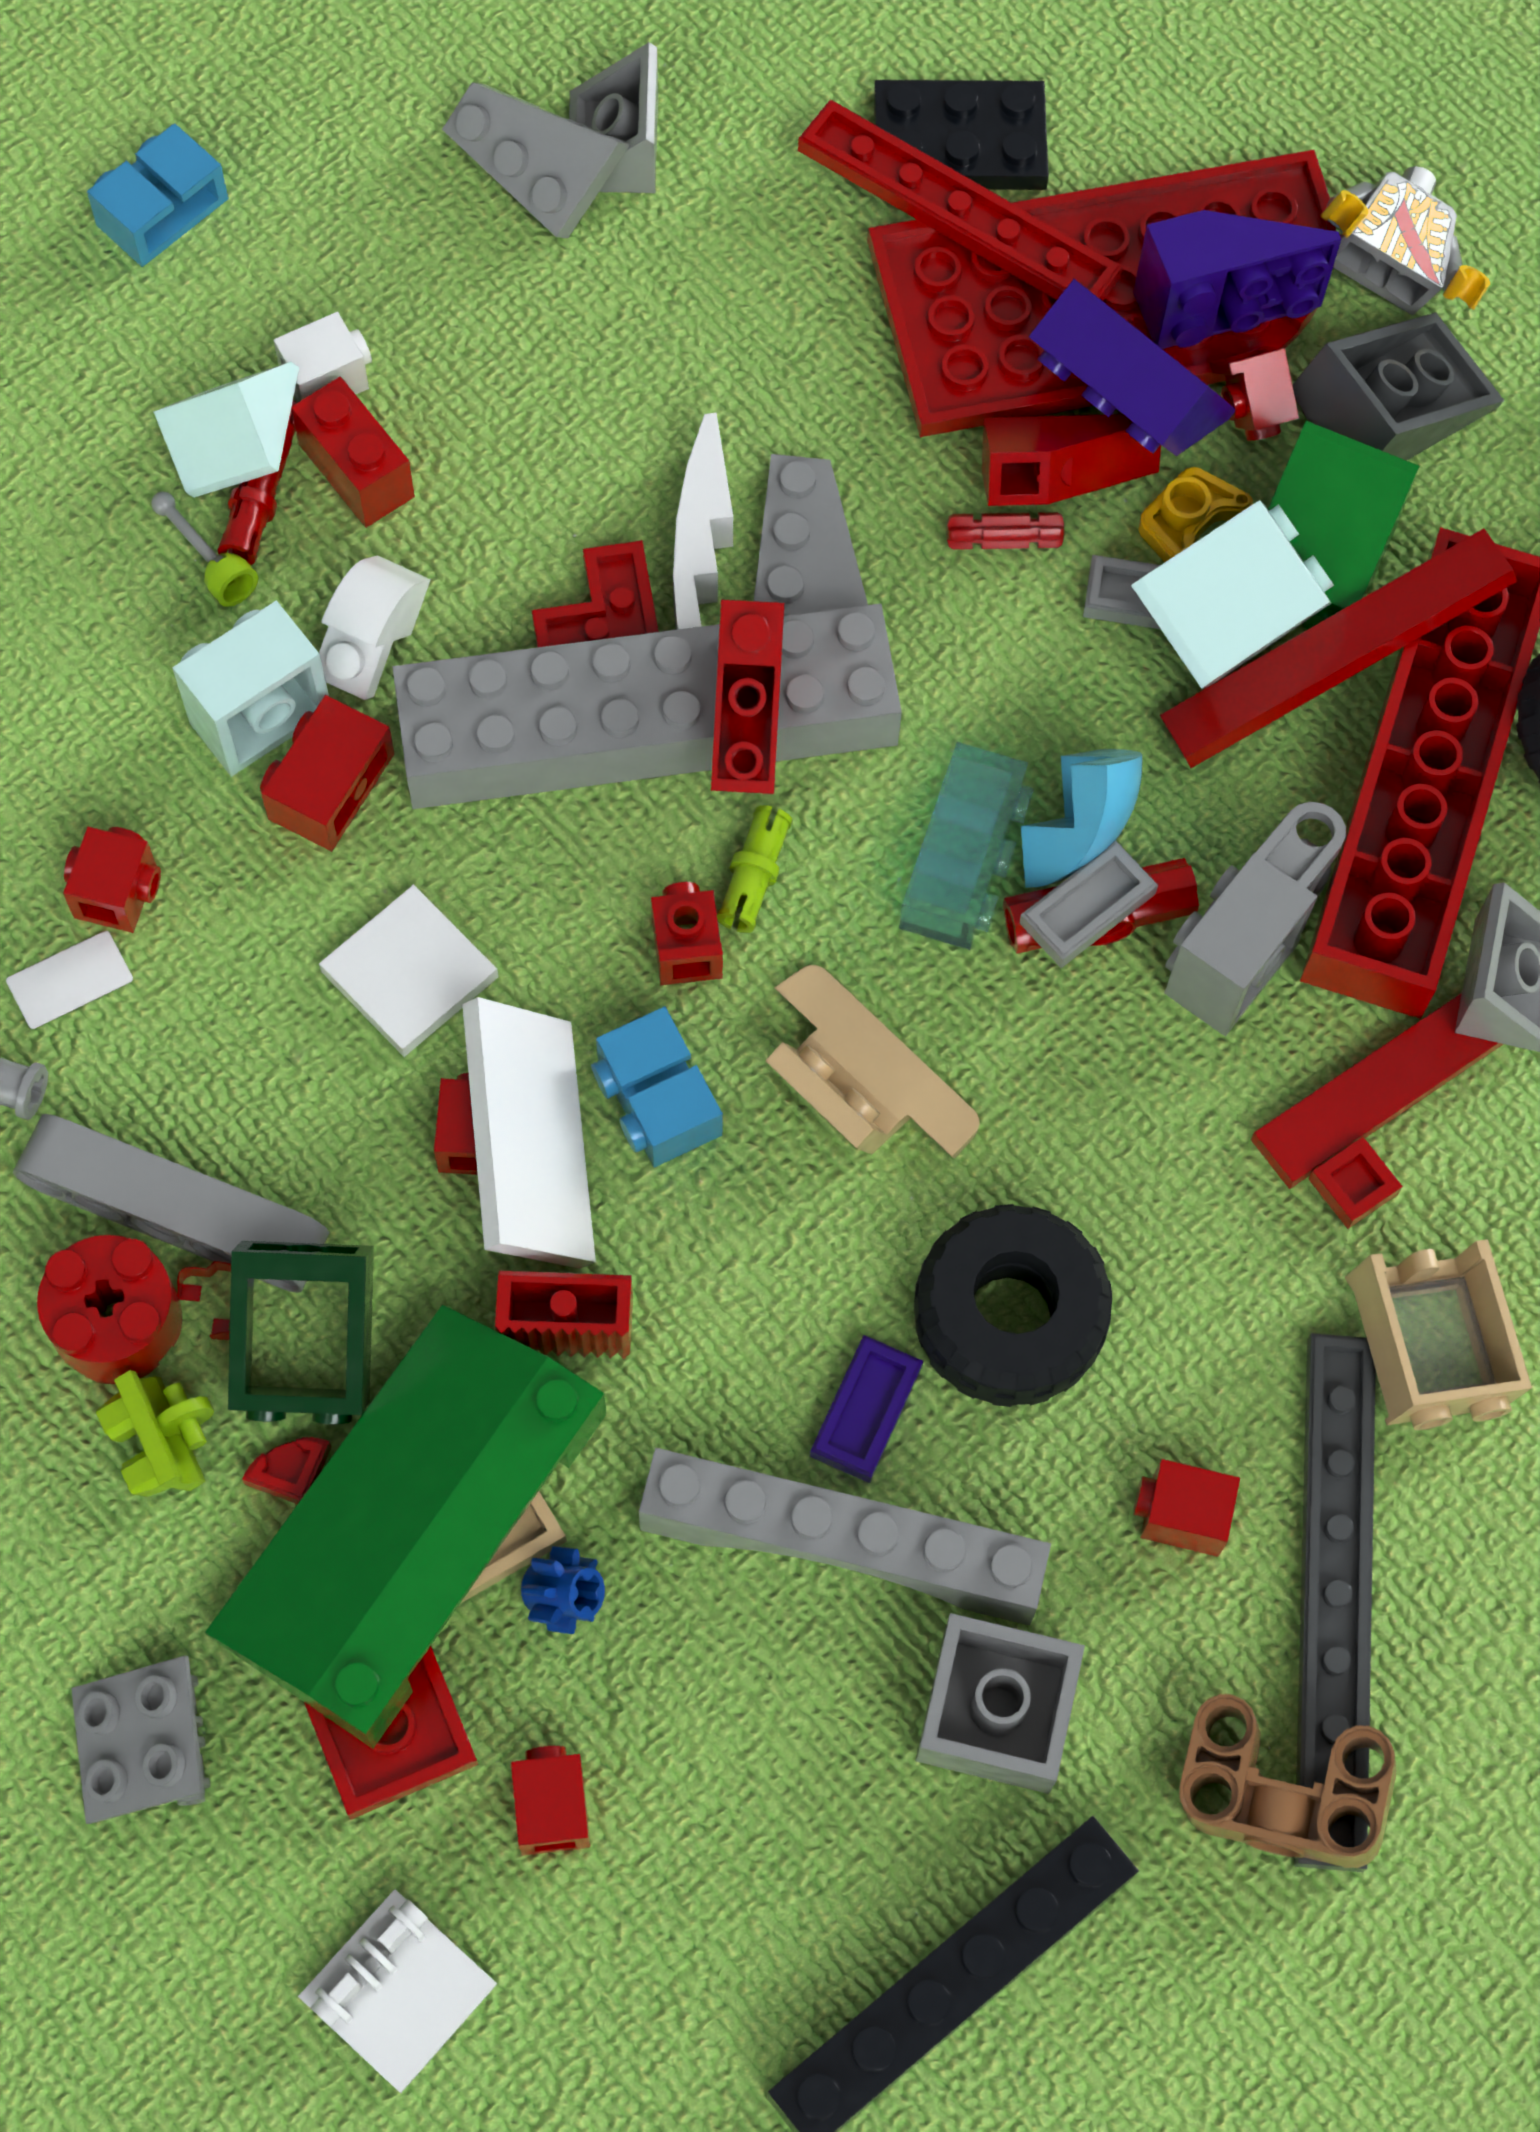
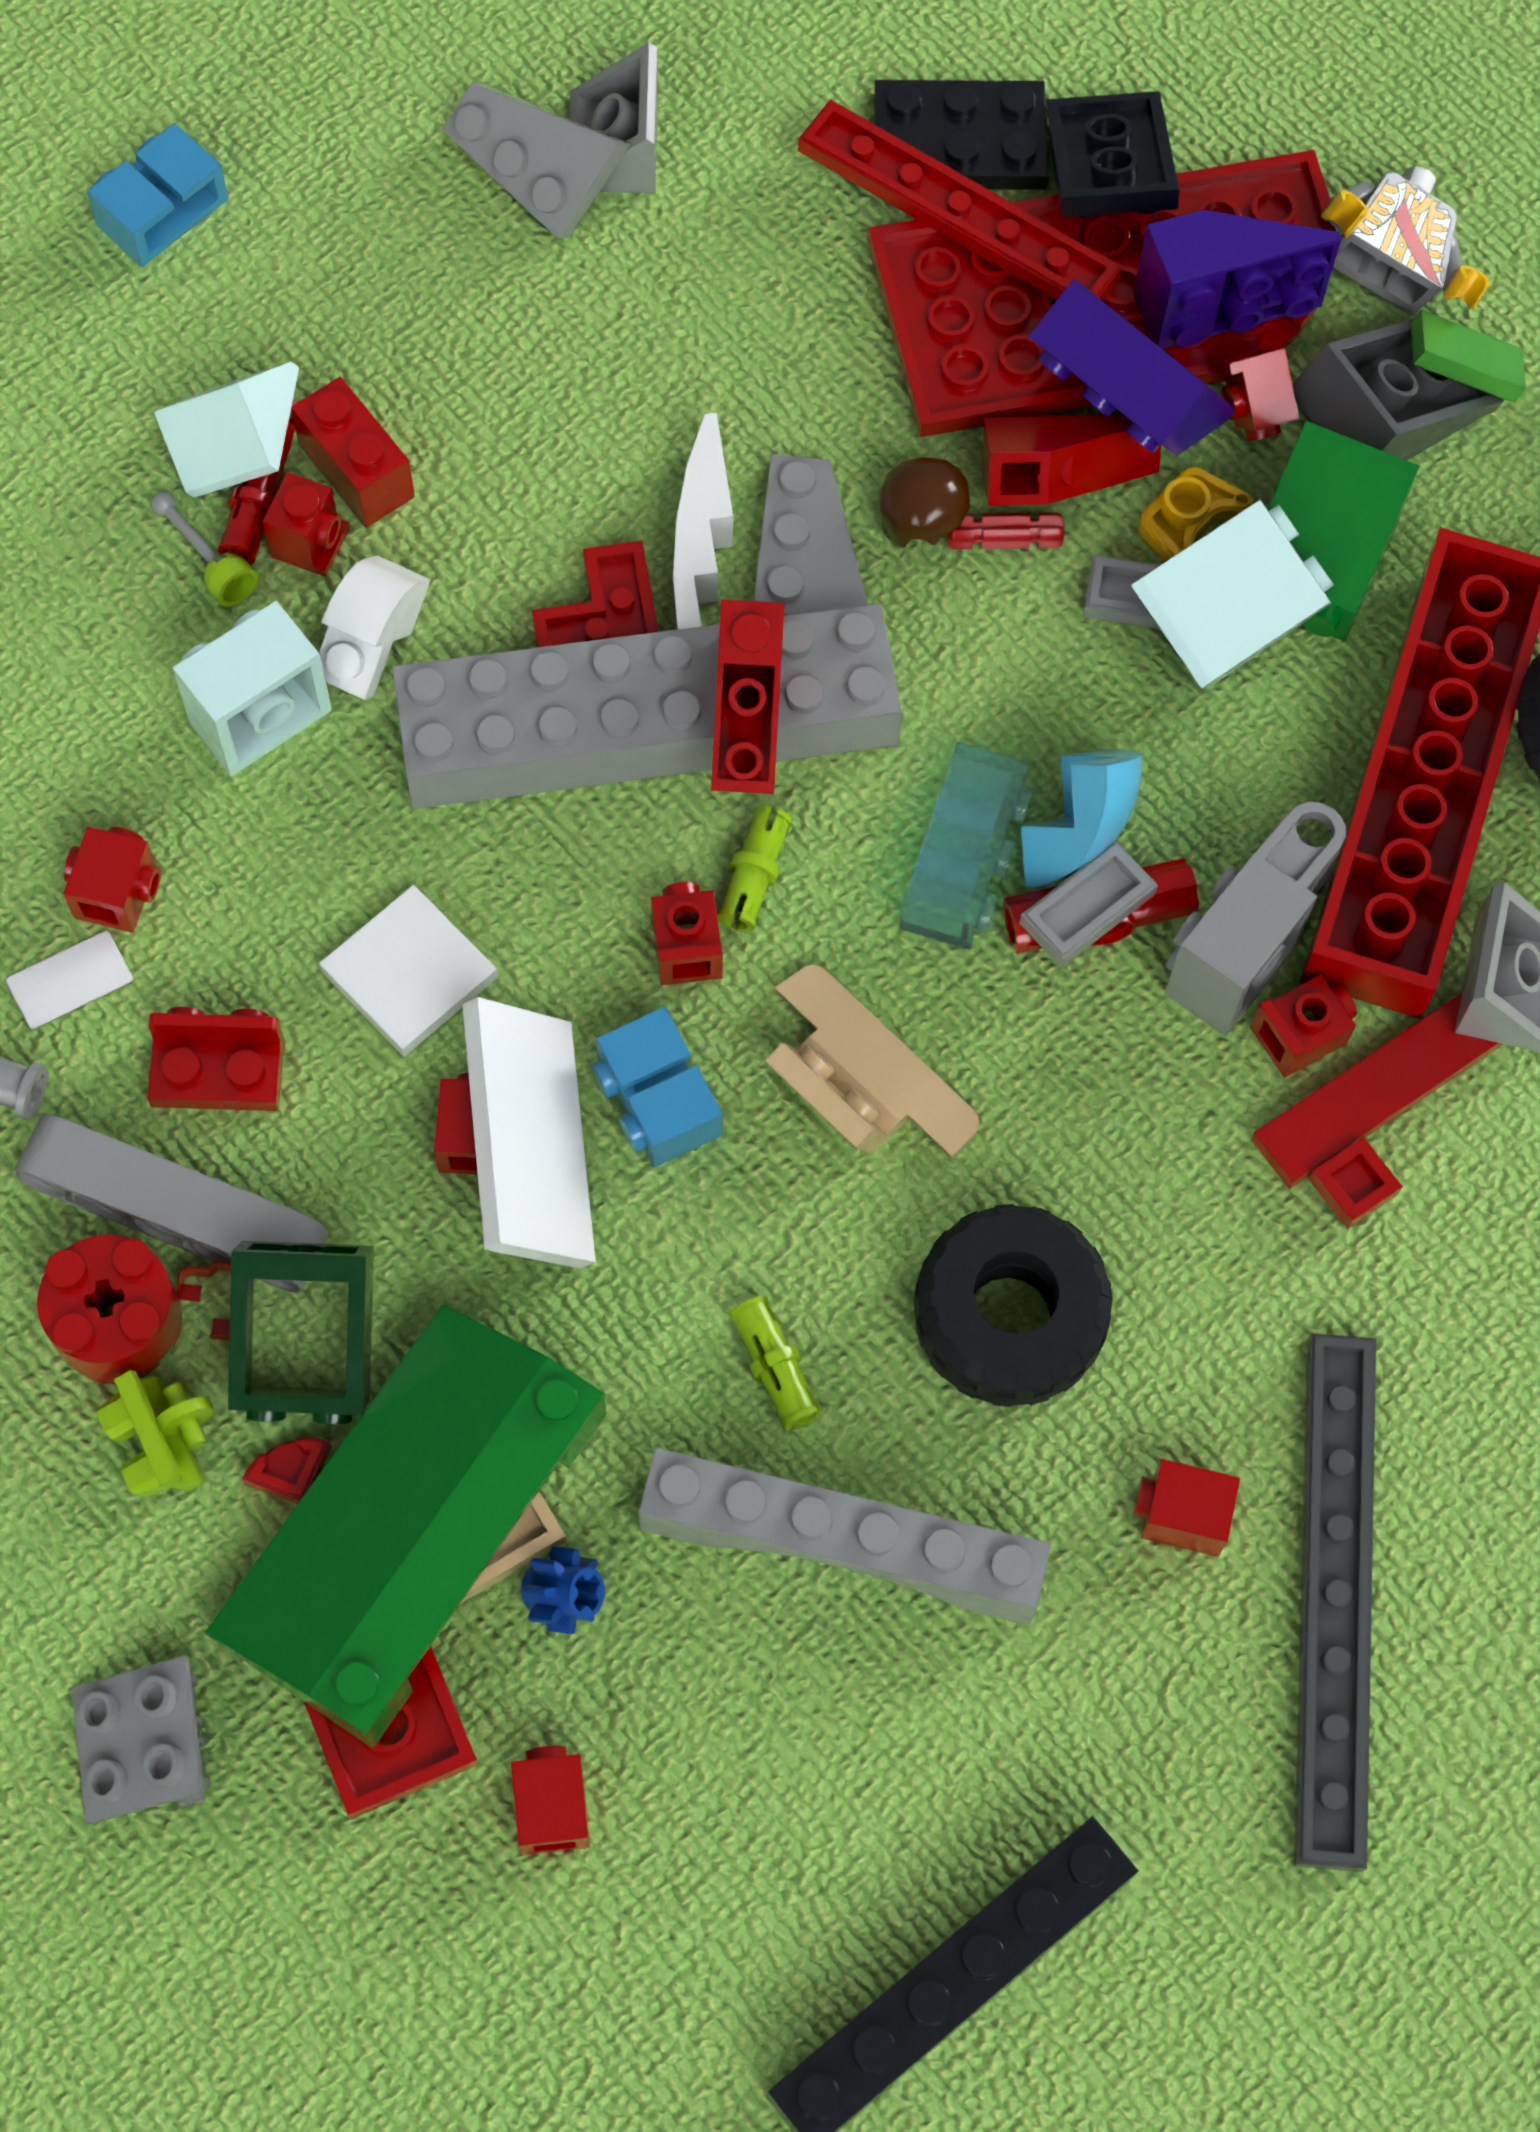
red brick [260,695,395,852] -> none
white brick [273,312,372,403] -> none
white hinge [298,1889,497,2093] -> none
red brick [495,1270,633,1359] -> none
dark purple tile [810,1335,924,1483] -> none
light grey brick [915,1613,1085,1794] -> none
red tile [1160,528,1517,768] -> none
medium nougat beam [1179,1694,1396,1868] -> none
tan window [1345,1239,1532,1430] -> none
none -> red bracket [147,1007,284,1111]
none -> red brick [262,472,350,577]
none -> lime pin [729,1295,823,1431]
none -> reddish brown hair [879,457,970,548]
none -> black plate [1046,91,1179,219]
none -> red brick [1250,974,1357,1078]
none -> bright green tile [1411,310,1526,403]

